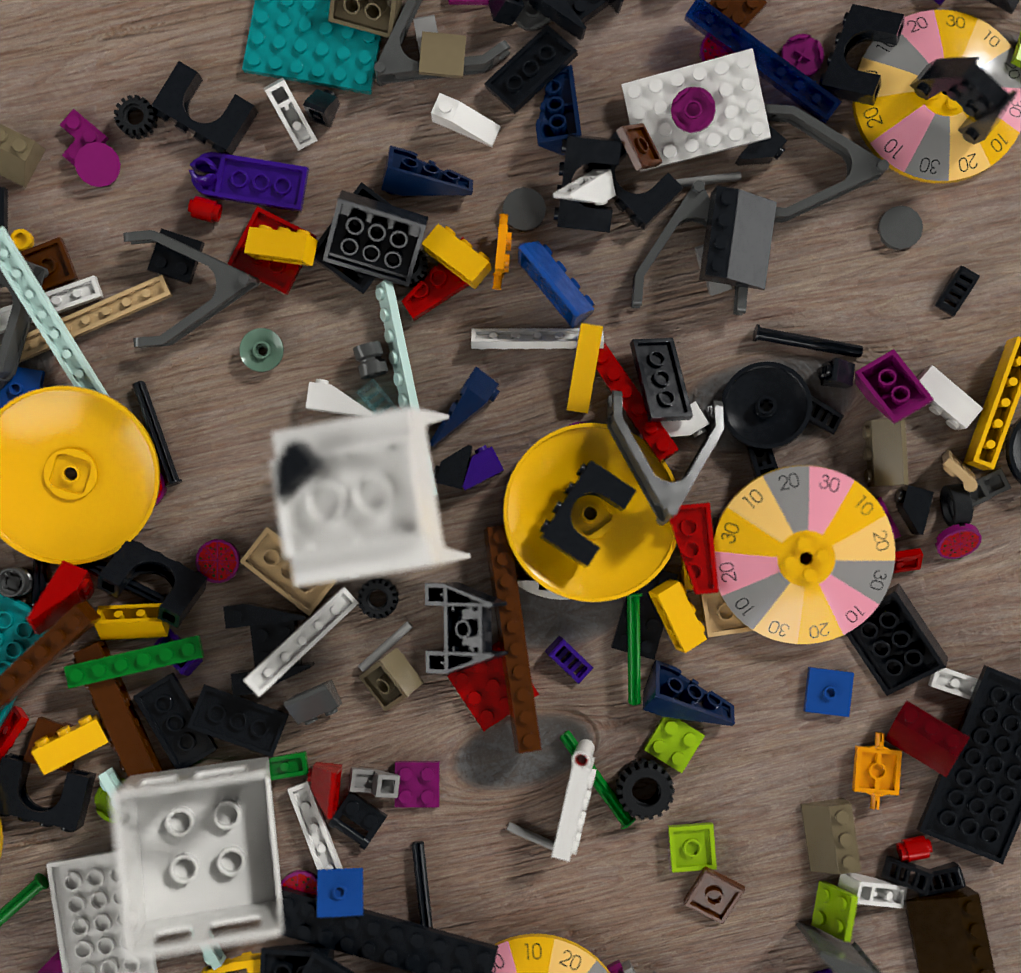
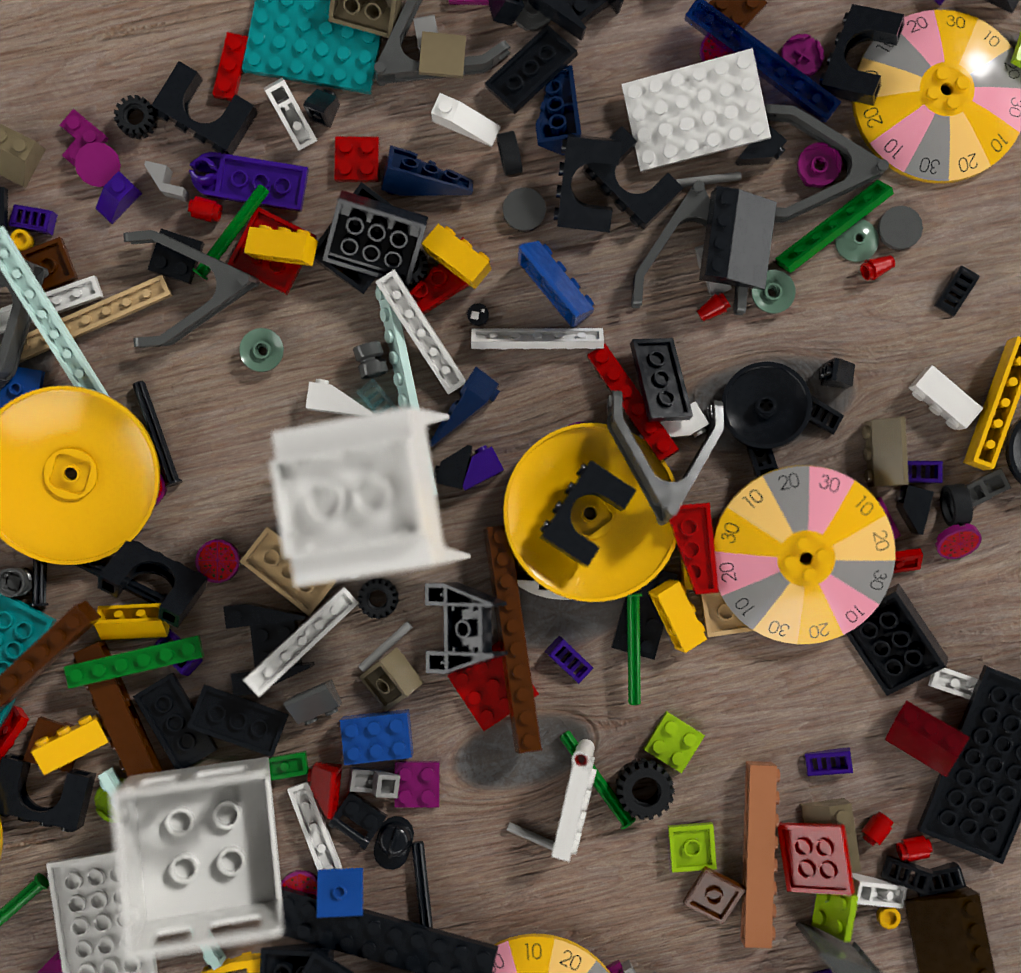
red slope [27,560,95,635] -> none
black slope [277,441,324,498] -> none
light orange plate [492,214,512,290] -> none
white slope [553,169,616,206] -> none
yellow tile [566,323,603,414] -> none
reddish brown plate [616,123,663,171] -> none
dark blue wedge [643,660,735,726] -> none
magenta tile [671,87,716,133] -> none
black axle [753,324,863,358] -> none
blue plate [803,667,854,717] -> none
light orange plate [852,732,902,810] -> none
magenta slope [855,349,934,424] -> none
black wedge [910,55,1017,145] -> none
tan plate [942,450,978,492] -> none
none -> dark purple slope [9,204,58,236]
none -> dark purple slope [95,171,143,224]
none -> light grey slope [144,161,190,202]
none -> green axle [192,184,269,280]
none -> red plate [212,32,248,101]
none -> red plate [334,136,380,182]
none -> blue brick [340,709,414,765]
none -> black piece [374,816,414,870]
none -> white plate [375,269,466,395]
none -> black tile [467,303,489,326]
none -> black tyre [496,131,523,176]
none -> red cone [696,292,731,322]
none -> nougat brick [740,761,780,948]
none -> sand green dish [751,270,796,314]
none -> green plate [775,180,894,273]
none -> plate [777,822,855,896]
none -> magenta plate [796,142,842,188]
none -> dark purple slope [805,747,853,776]
none -> sand green dish [835,219,879,262]
none -> red cone [860,255,895,280]
none -> red brick [861,811,894,846]
none -> yellow tile [876,906,901,929]
none -> dark purple slope [907,461,943,483]

